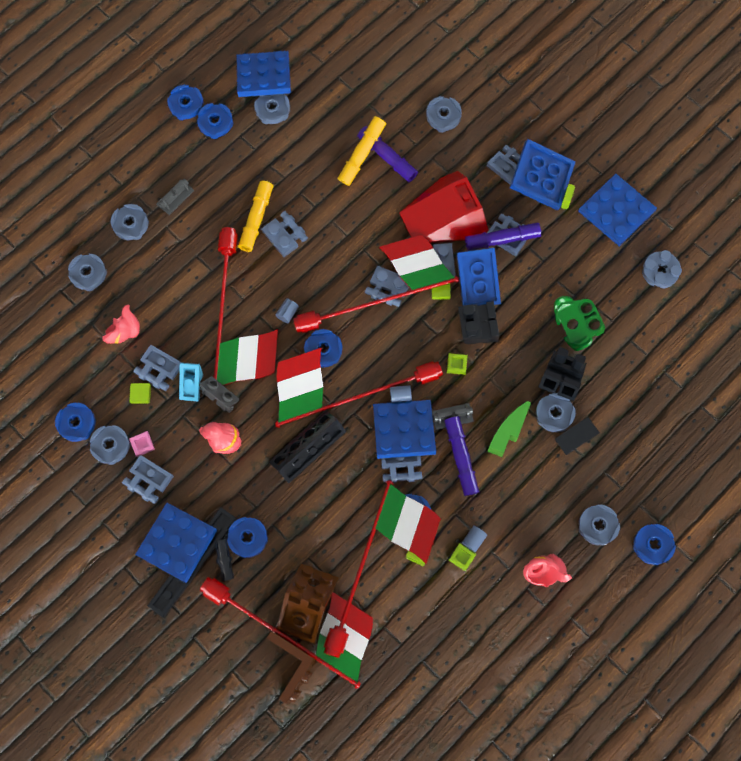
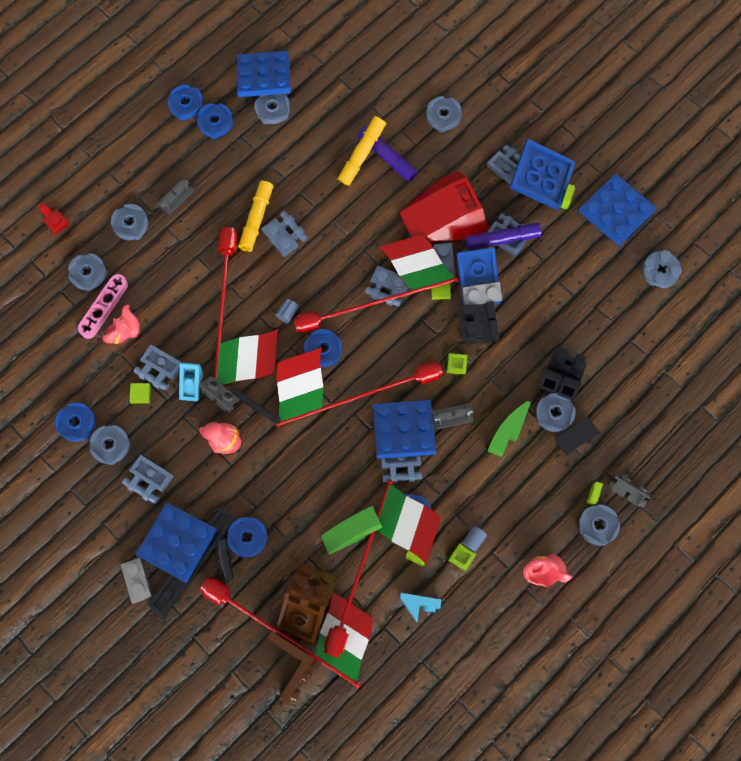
bright pink tile [129,431,155,457] -> none
black fence [269,411,346,484] -> none
sand blue piece [390,385,412,403] -> none
dark purple piece [444,416,479,496] -> none
green piece [554,296,605,351] -> none
blue plate [633,524,676,565] -> none
none -> red plate [38,203,70,235]
none -> bright pink beam [78,274,128,338]
none -> light grey plate [121,558,153,604]
none -> black bar [232,389,281,425]
none -> bright green slope [321,506,382,555]
none -> medium azure slope [400,593,441,622]
none -> light grey plate [462,282,502,305]
none -> lime tile [587,481,603,506]
none -> dark grey hinge [609,473,651,507]

